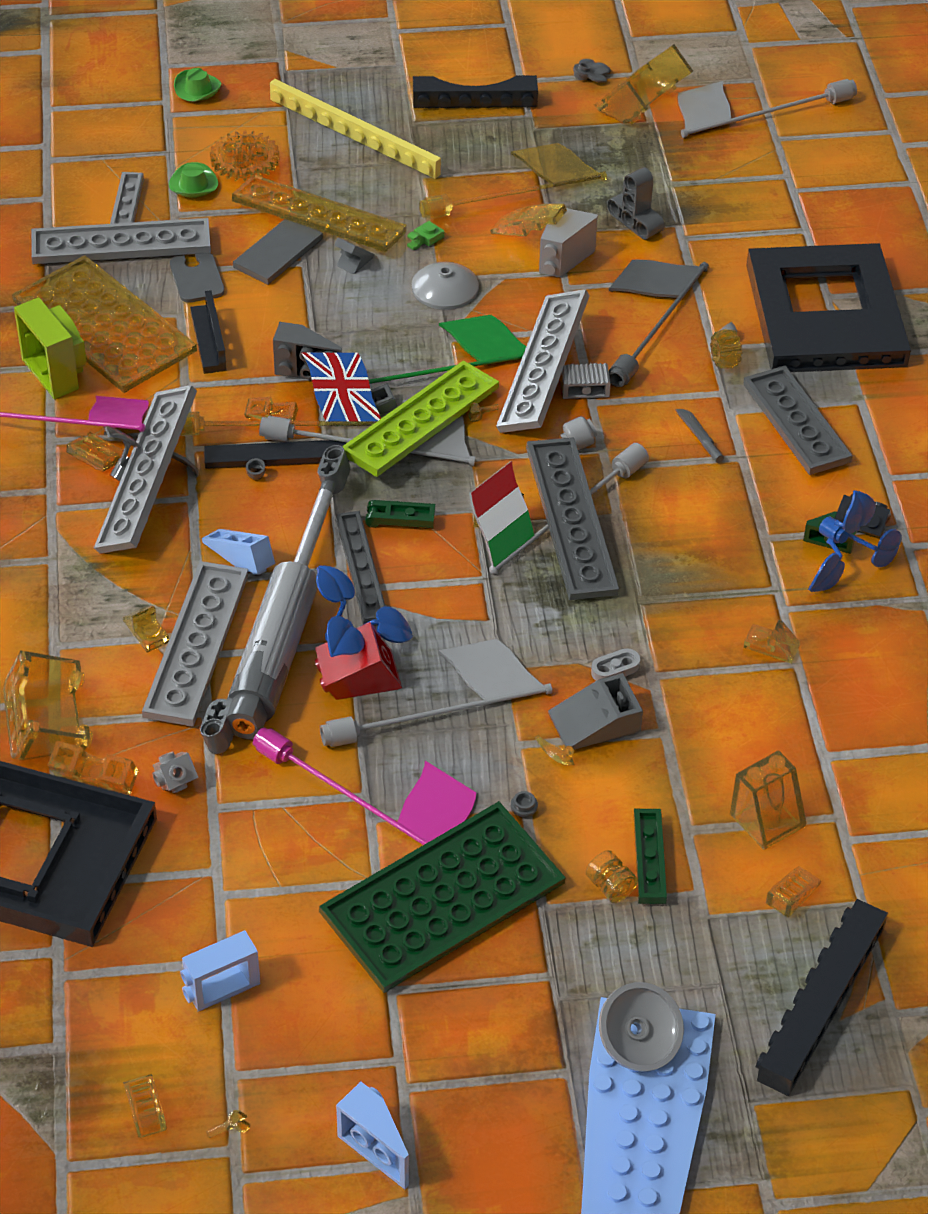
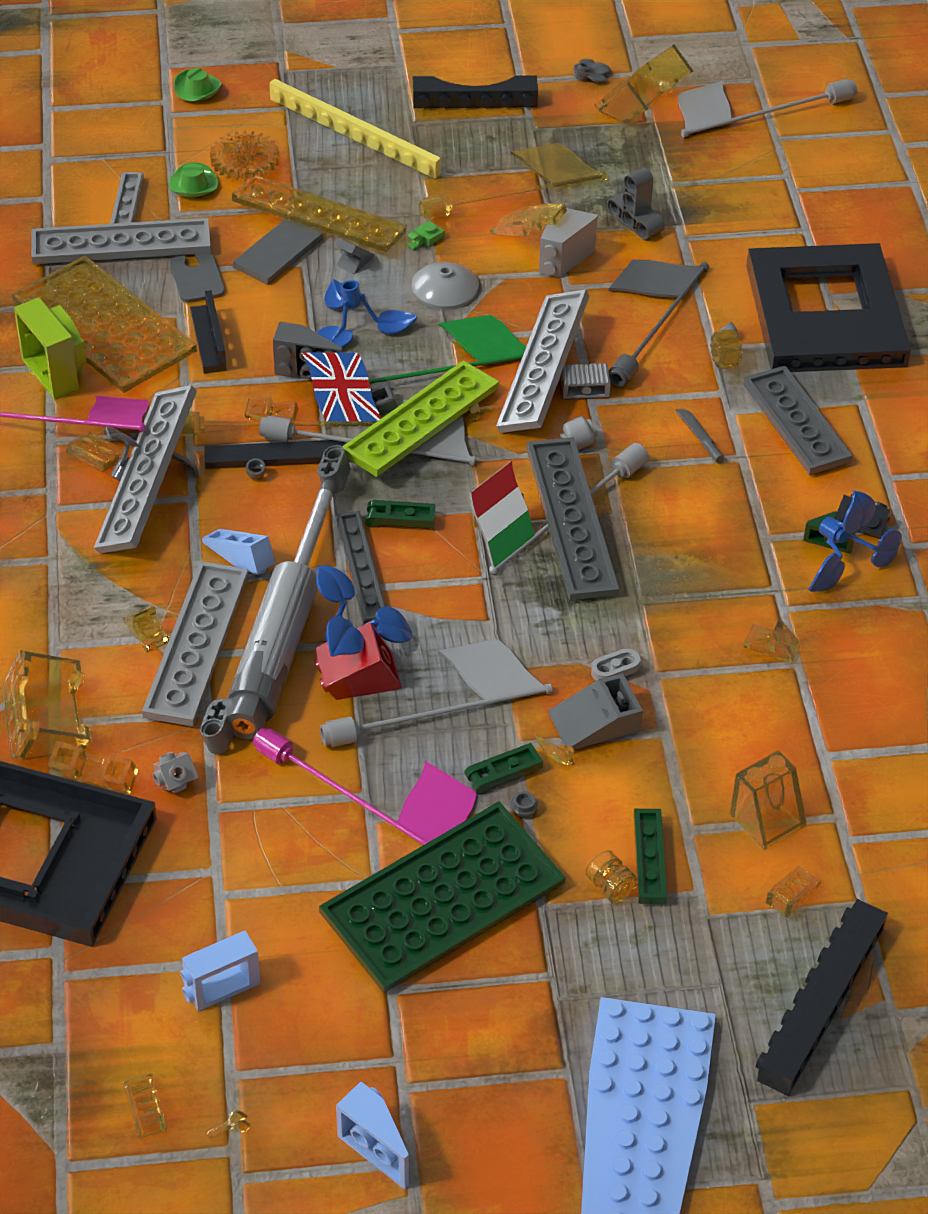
light grey dish [599,982,684,1072] -> none
none -> blue plant [317,279,417,348]
none -> dark green plate [464,743,543,795]

